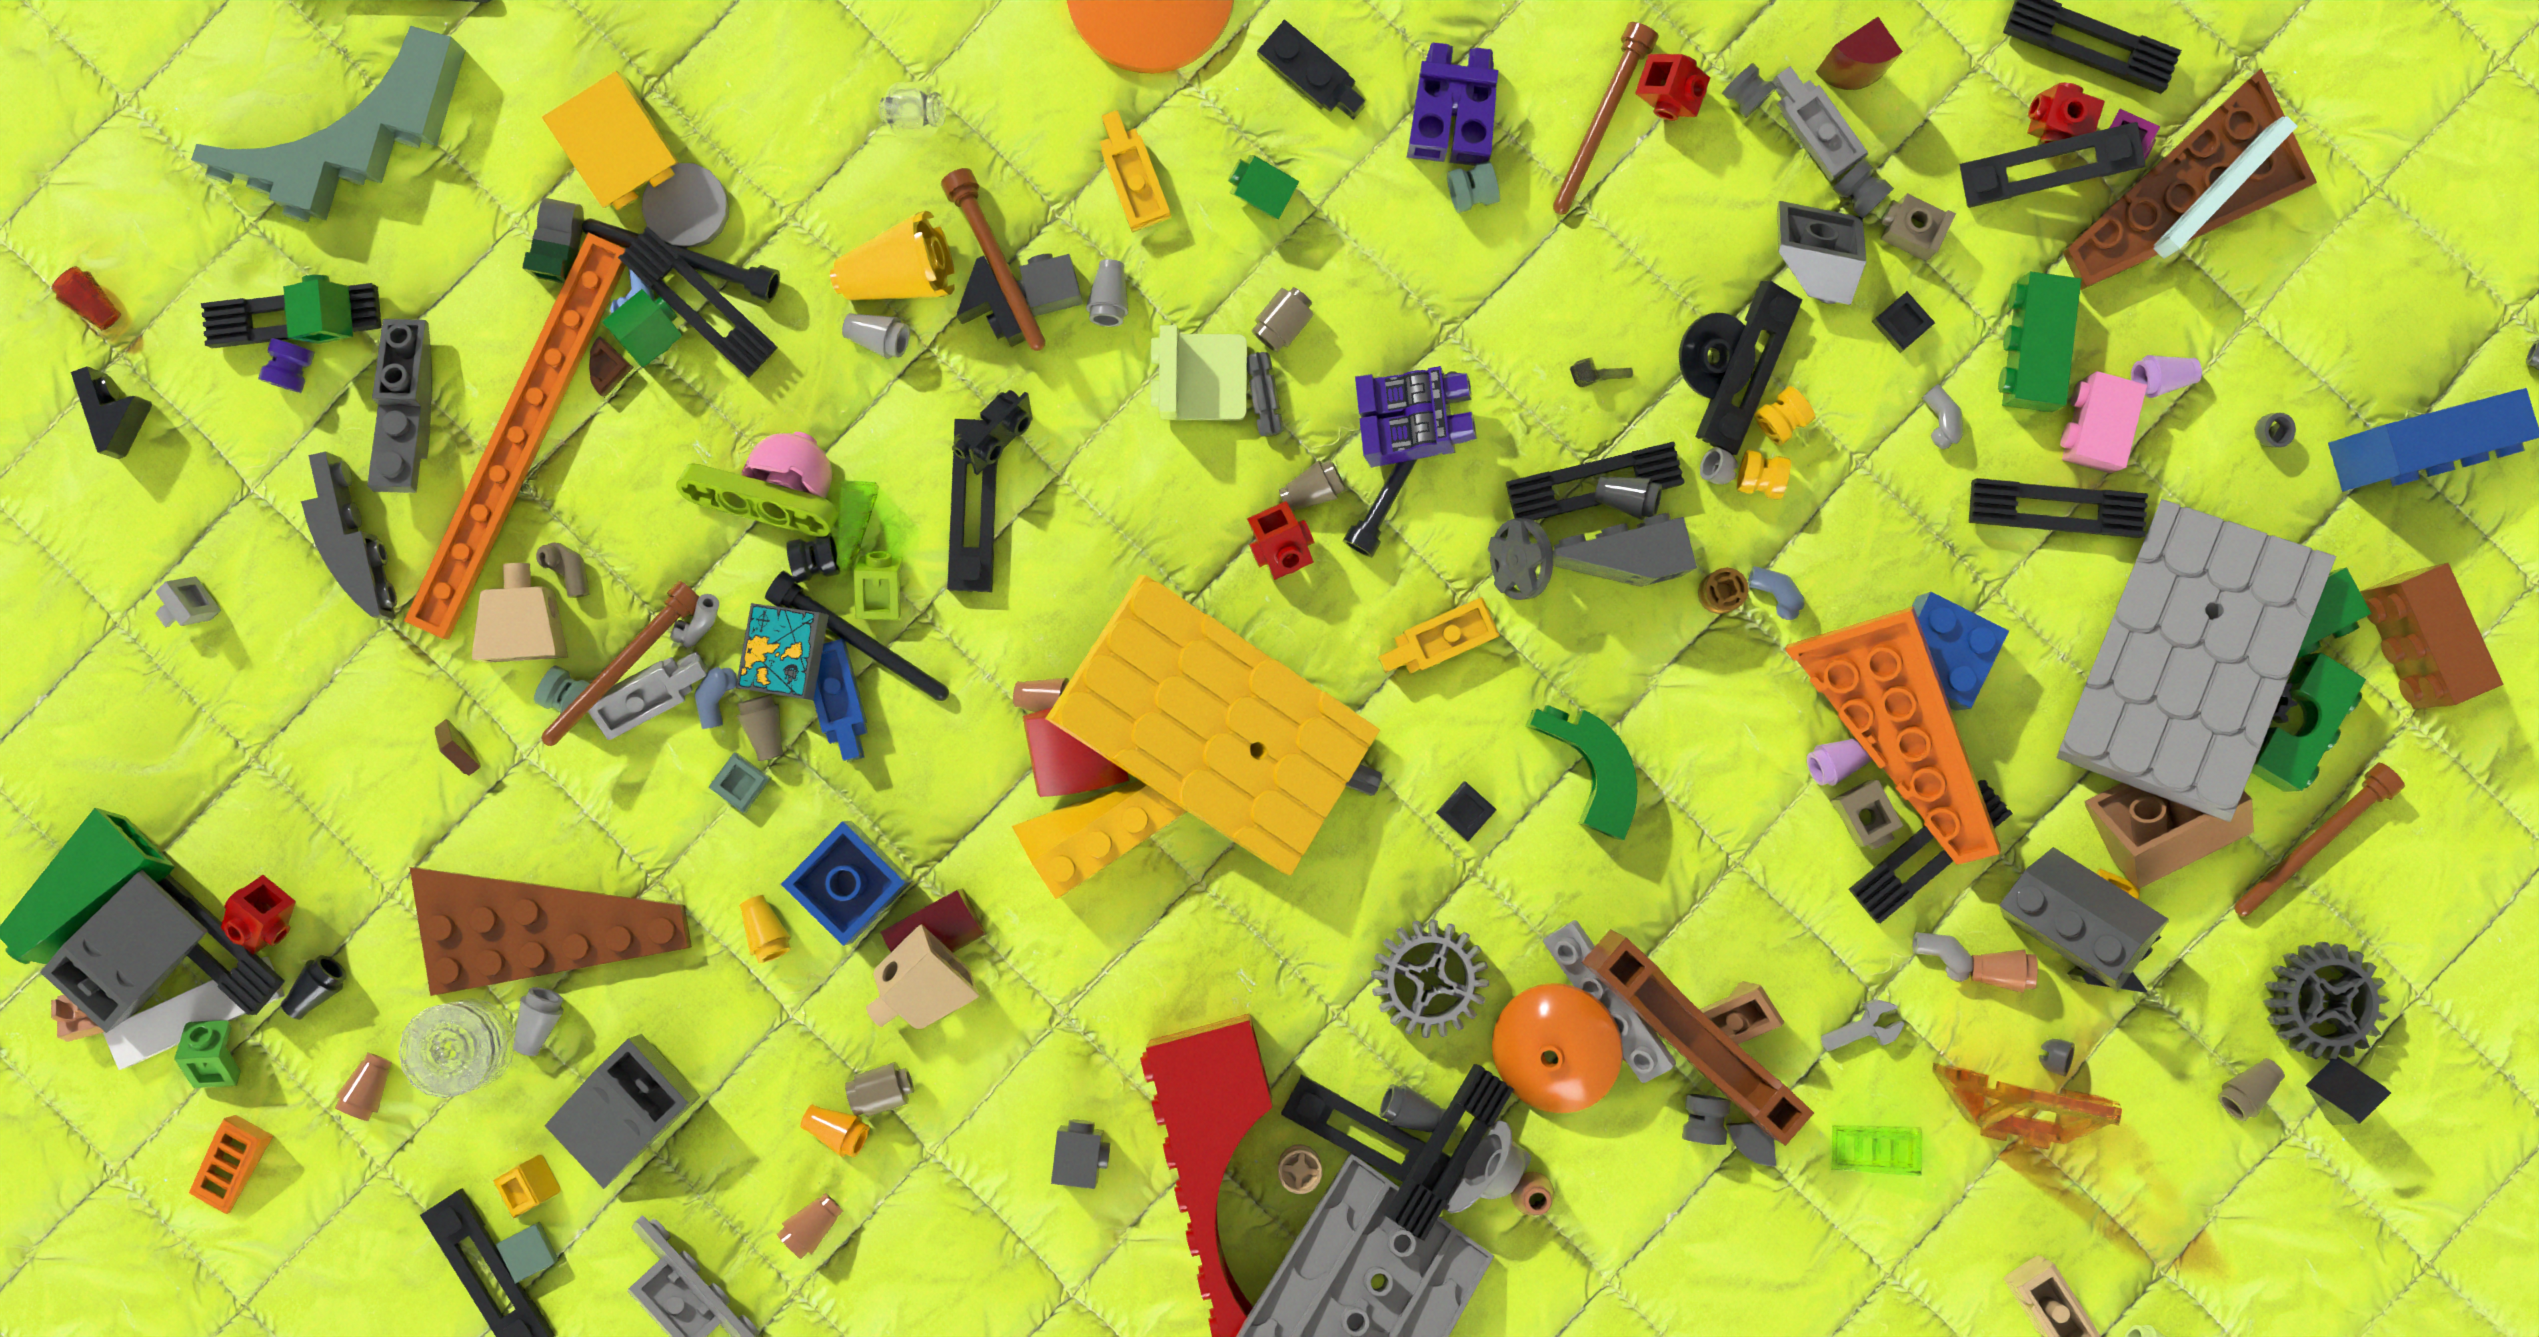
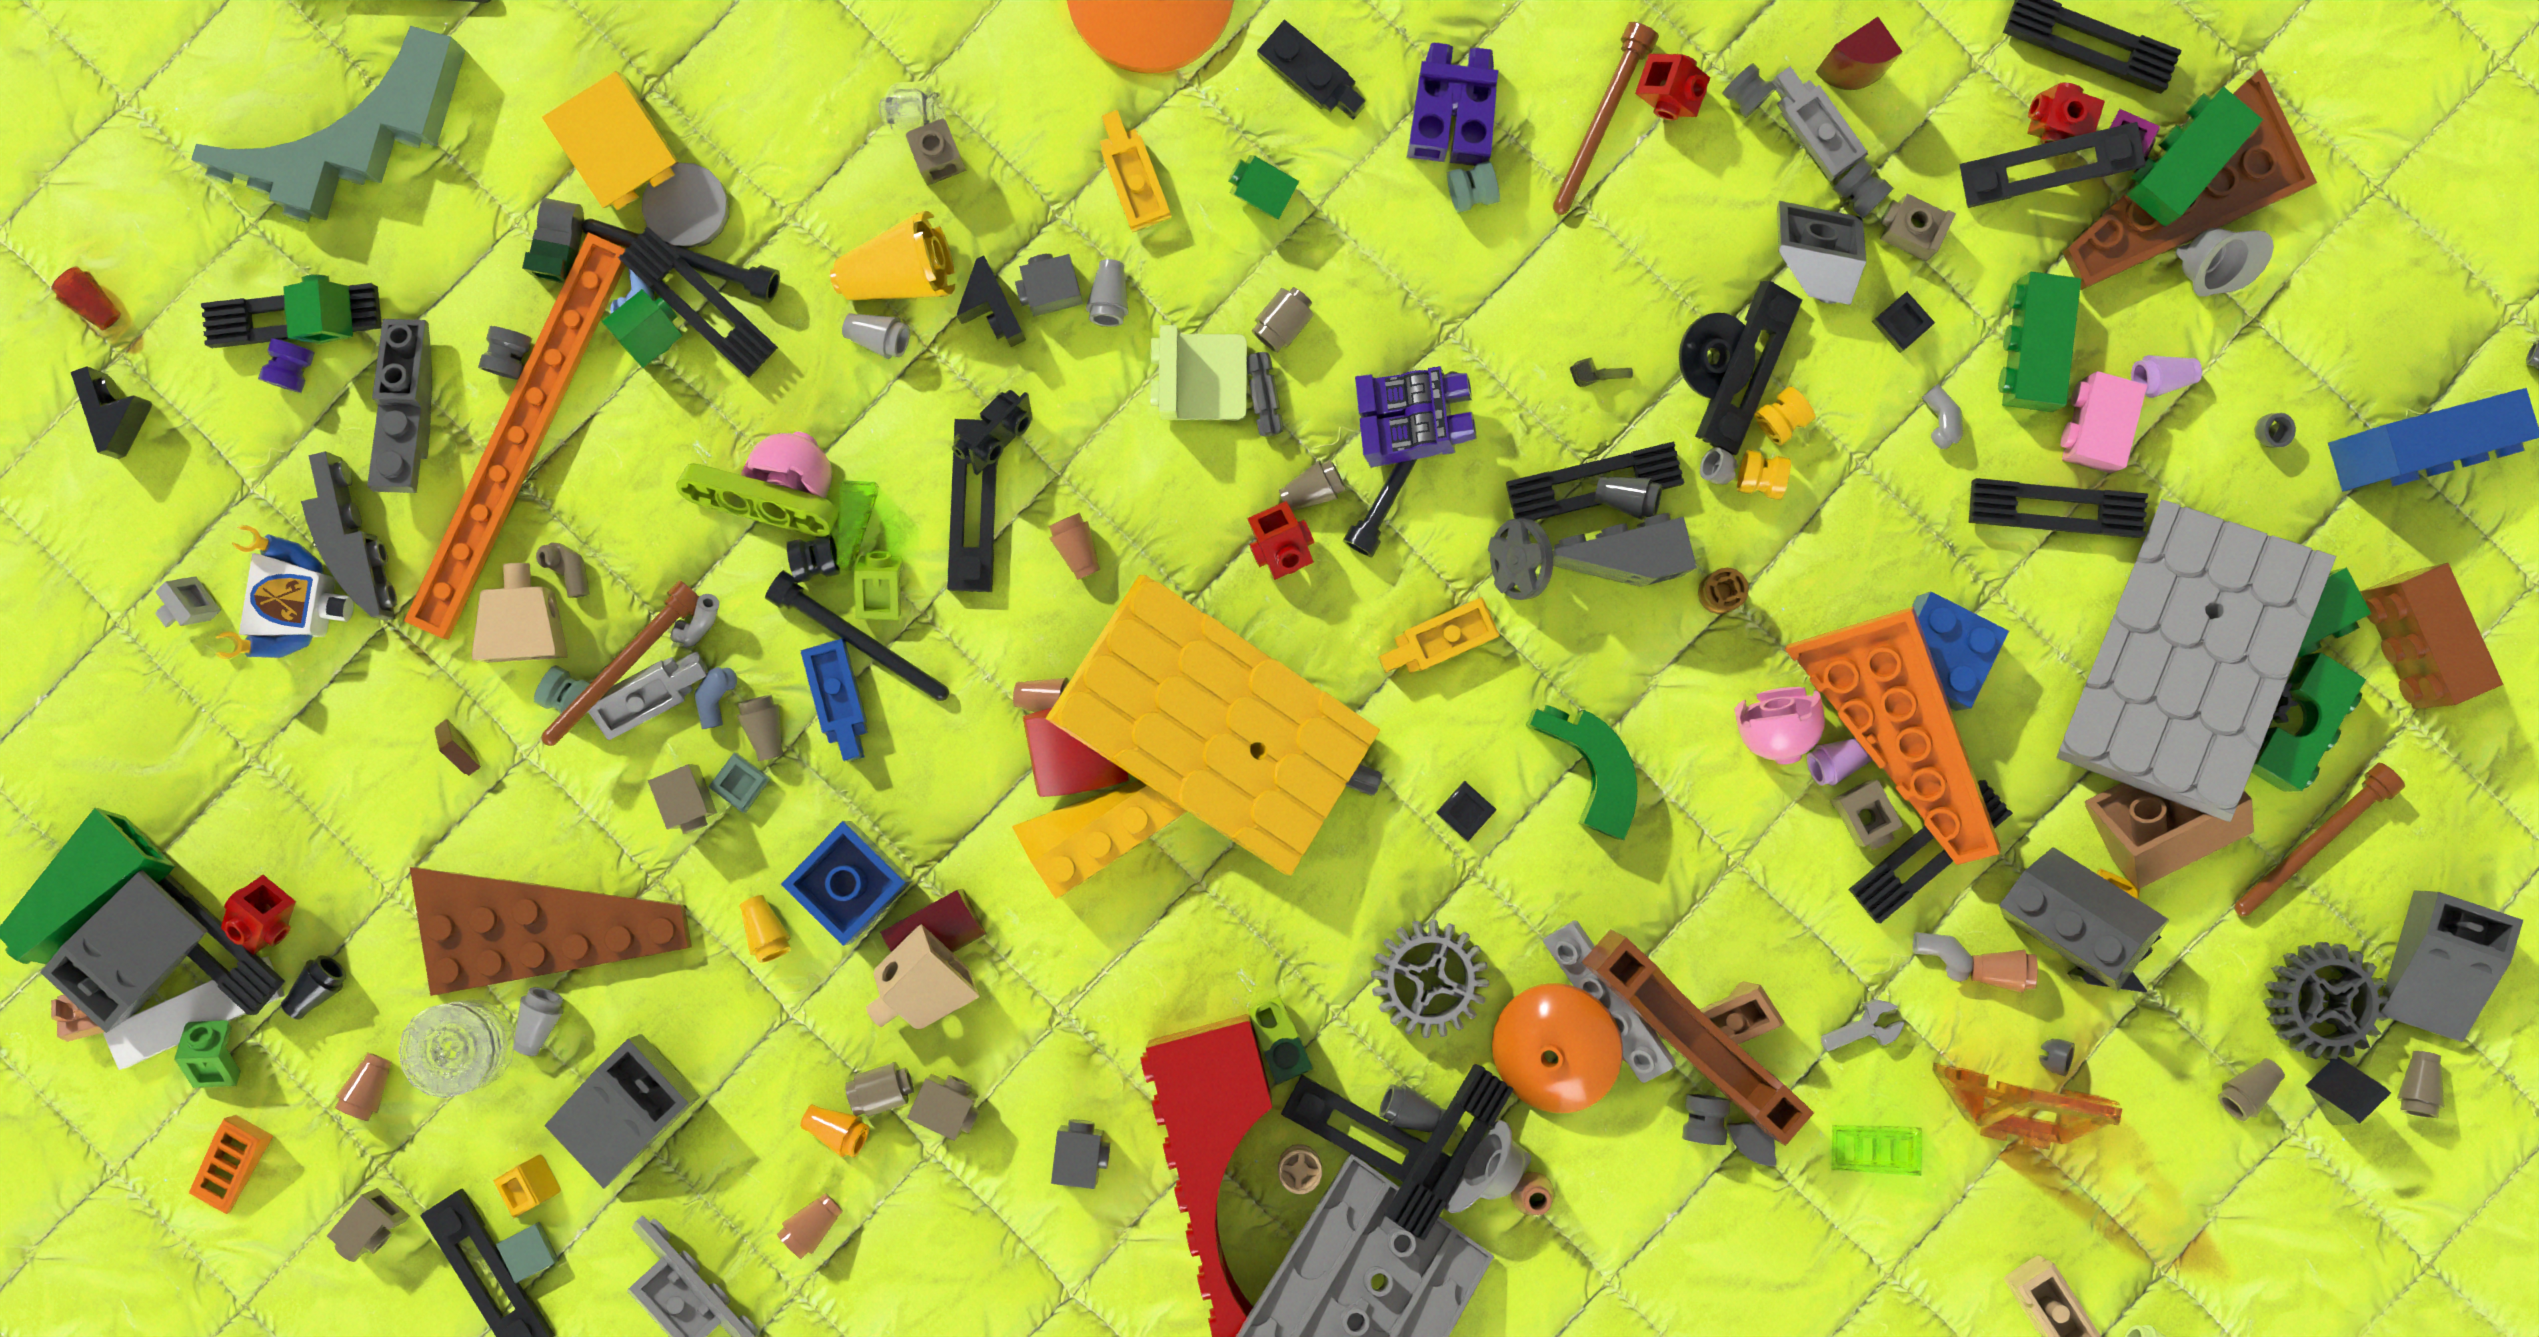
reddish brown tile [589,336,634,398] -> none
tile [736,603,829,700] -> none
dark orange piece [941,168,1045,351] -> none
sand blue arm [1748,566,1804,620] -> none
light aqua tile [2153,116,2298,259] -> none
none -> torso [216,525,354,659]
none -> dark tan brick [327,1188,410,1262]
none -> dark grey wheel [478,326,532,380]
none -> dark tan brick [648,764,717,834]
none -> dark tan bracket [906,119,967,186]
none -> dark tan brick [907,1074,980,1141]
none -> nougat cone [1048,512,1100,580]
none -> leg [1248,995,1314,1085]
none -> bright pink cylinder [1734,687,1825,764]
none -> green brick [2126,86,2264,227]
none -> light grey piece [2176,228,2274,297]
none -> dark grey slope [2379,890,2523,1042]
none -> dark tan cone [2397,1051,2444,1118]

